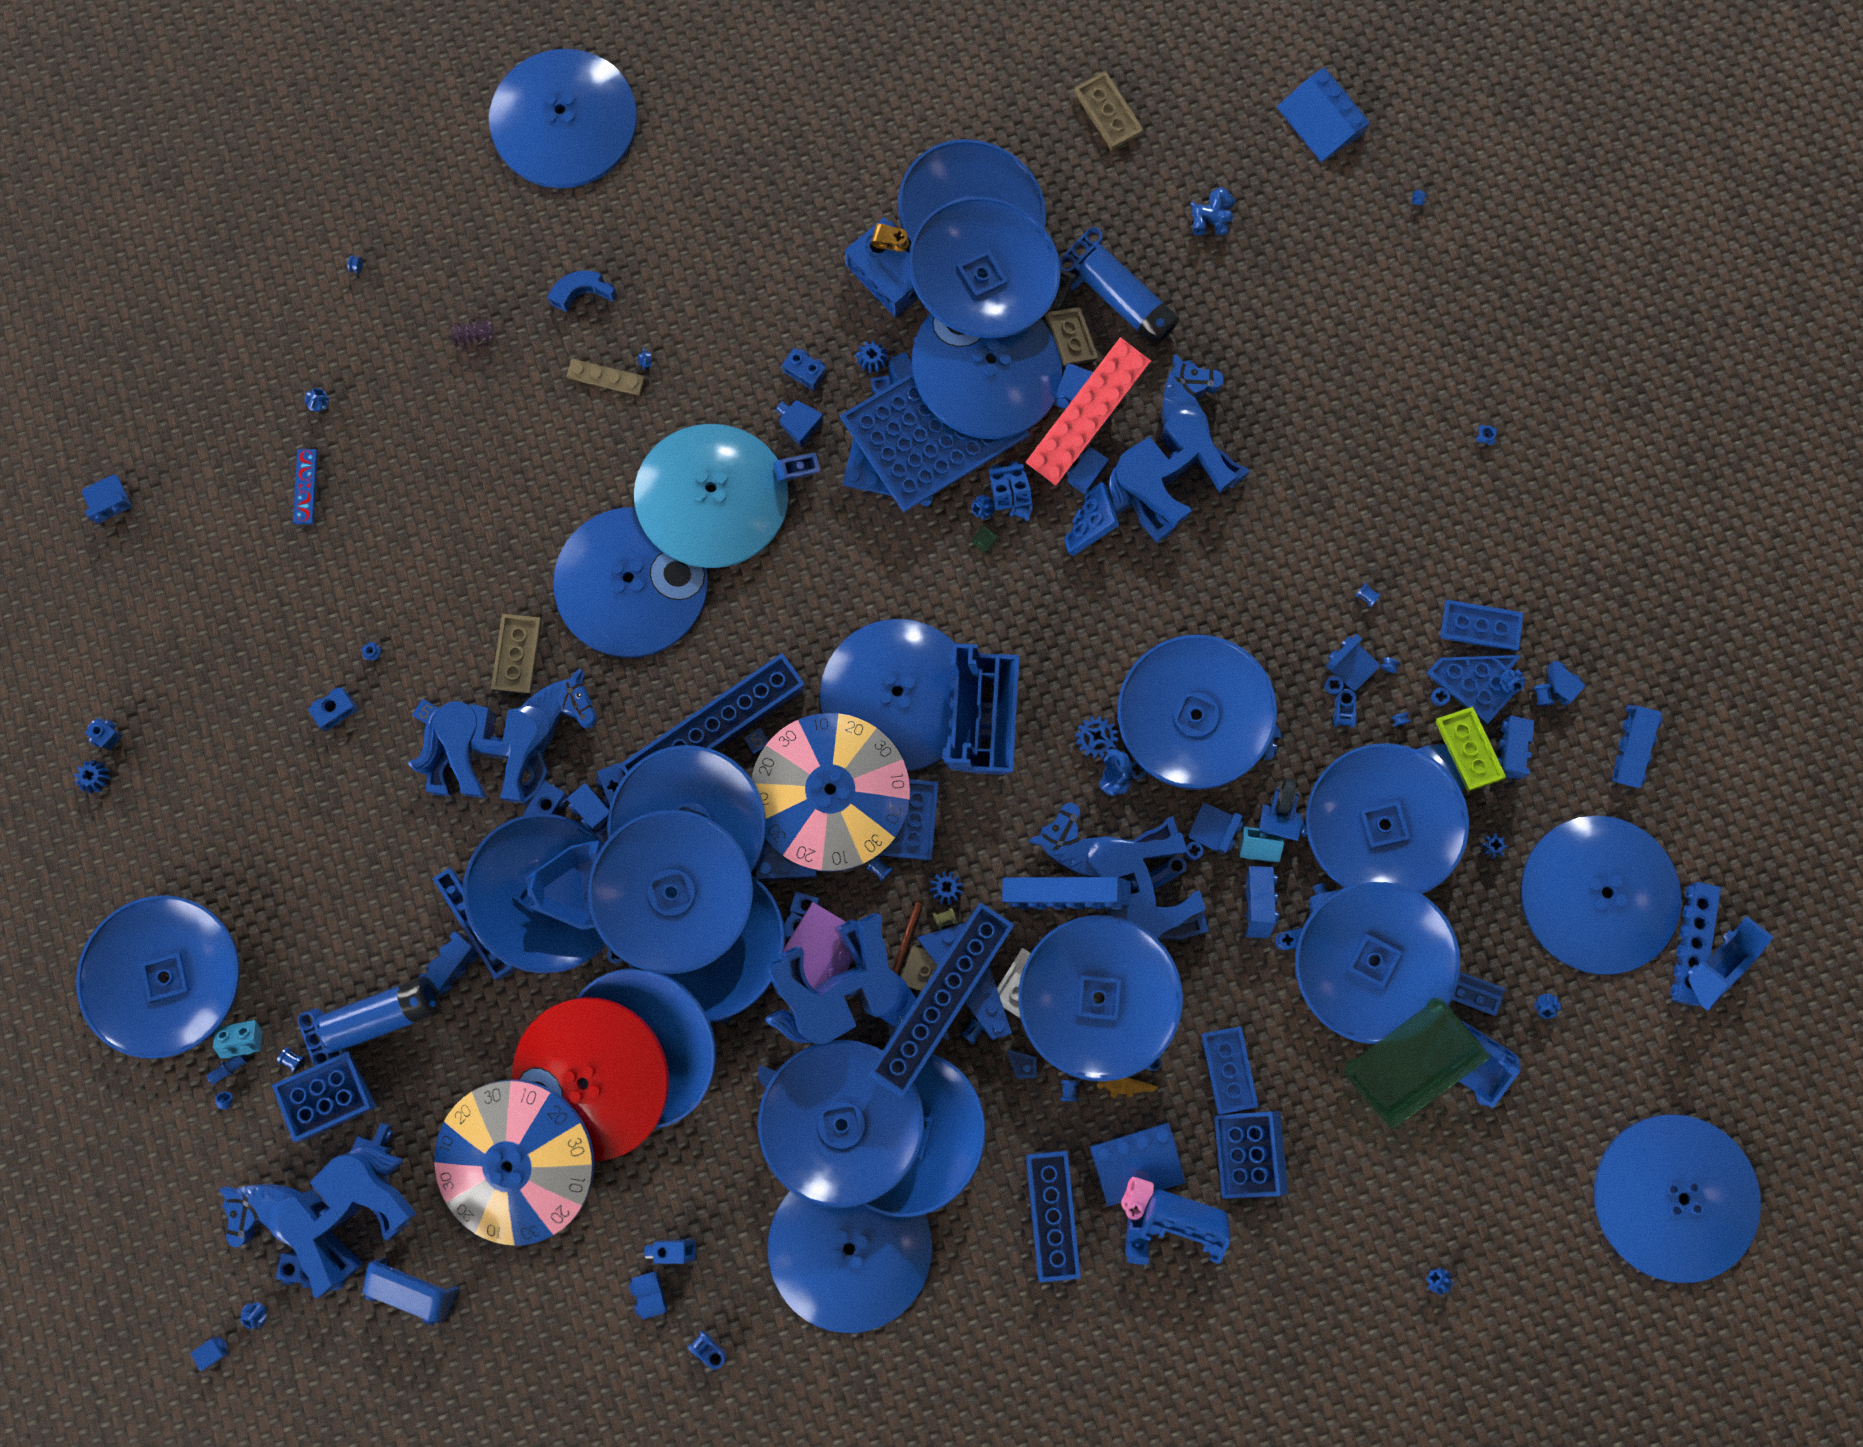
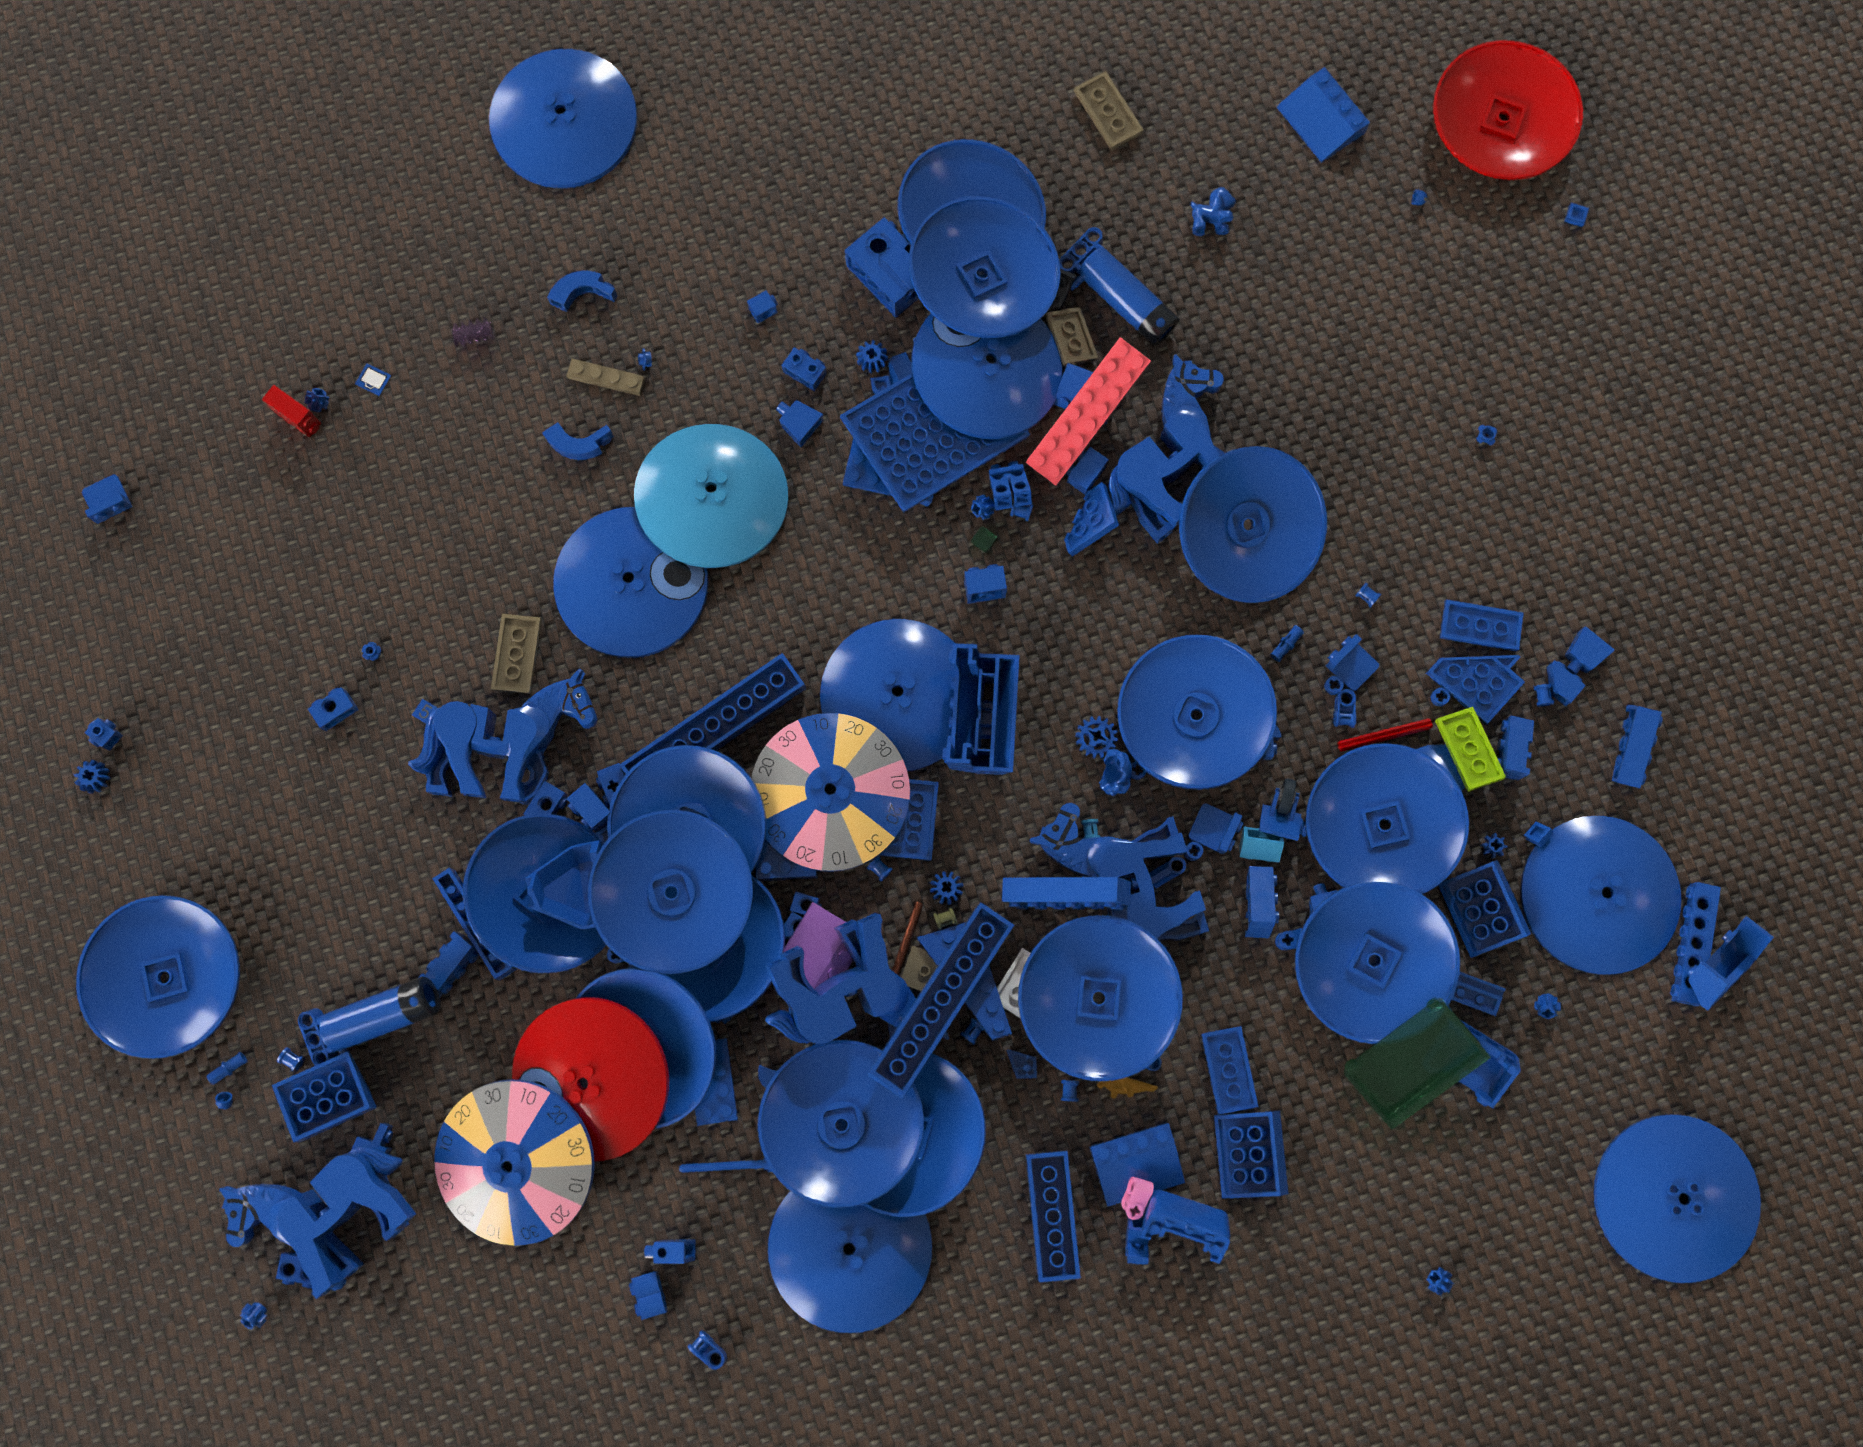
blue brick [190,1336,229,1371] -> none
dark azure brick [213,1020,262,1059] -> none
blue tile [293,449,318,524] -> none
blue bush [347,255,363,274] -> none
blue windscreen [363,1257,460,1325] -> none
blue tile [744,728,769,755] -> none
blue brick [773,452,820,482] -> none
pearl gold piece [871,223,909,252] -> none
blue bush [1380,657,1400,673] -> none
blue bush [1391,712,1411,727] -> none
blue gear [1499,669,1526,693] -> none
none -> red brick [262,385,321,438]
none -> sticker [355,364,391,396]
none -> blue arch [542,422,614,460]
none -> blue piece [679,1158,772,1173]
none -> blue plate [695,1038,738,1126]
none -> blue brick [747,290,778,323]
none -> blue brick [964,564,1007,604]
none -> dark azure bush [1081,819,1101,839]
none -> blue dish [1179,446,1327,603]
none -> blue pin [1270,625,1304,662]
none -> red axle [1337,718,1433,752]
none -> red dish [1433,40,1583,180]
none -> blue slope [1438,860,1531,958]
none -> blue plate [1524,821,1554,847]
none -> blue tile [1564,203,1589,227]
none -> blue torso [1565,626,1615,675]

